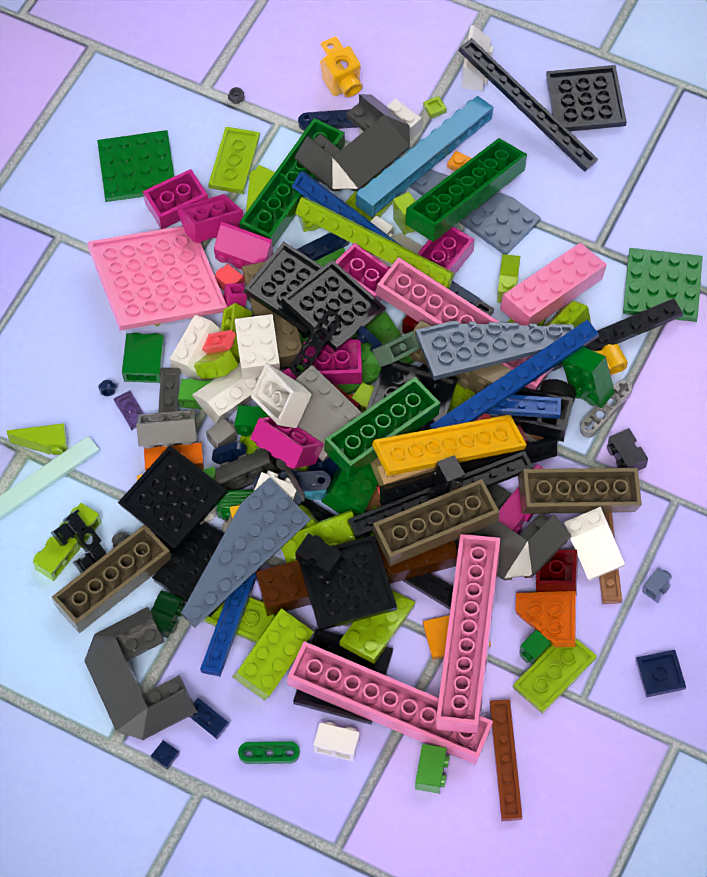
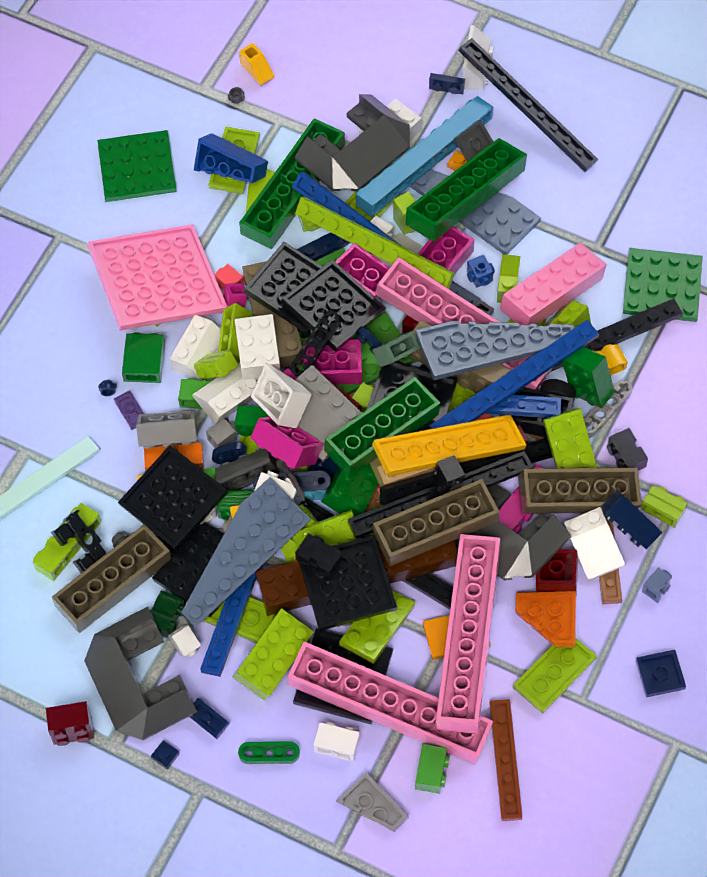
lime slope [6,423,68,455] -> none
dark pink brick [143,169,208,229] -> none
dark grey plate [158,368,180,413] -> none
dark pink slope [177,194,243,243] -> none
coral plate [202,330,236,354] -> none
dark pink slope [214,222,273,269] -> none
dark blue plate [298,109,358,131] -> none
yellow piece [320,36,363,98] -> none
lime plate [423,96,447,119] -> none
green brick [519,630,551,665] -> none
black plate [546,65,627,131] -> none
none -> dark red brick [46,701,94,746]
none -> white brick [168,624,201,657]
none -> blue wedge [193,133,268,183]
none -> yellow slope [239,43,275,86]
none -> light grey wing [336,772,409,832]
none -> dark blue plate [429,73,465,95]
none -> dark grey plate [453,120,493,162]
none -> blue brick [467,255,495,288]
none -> lime plate [543,408,597,469]
none -> dark blue brick [601,490,663,549]
none -> lime brick [640,485,688,528]

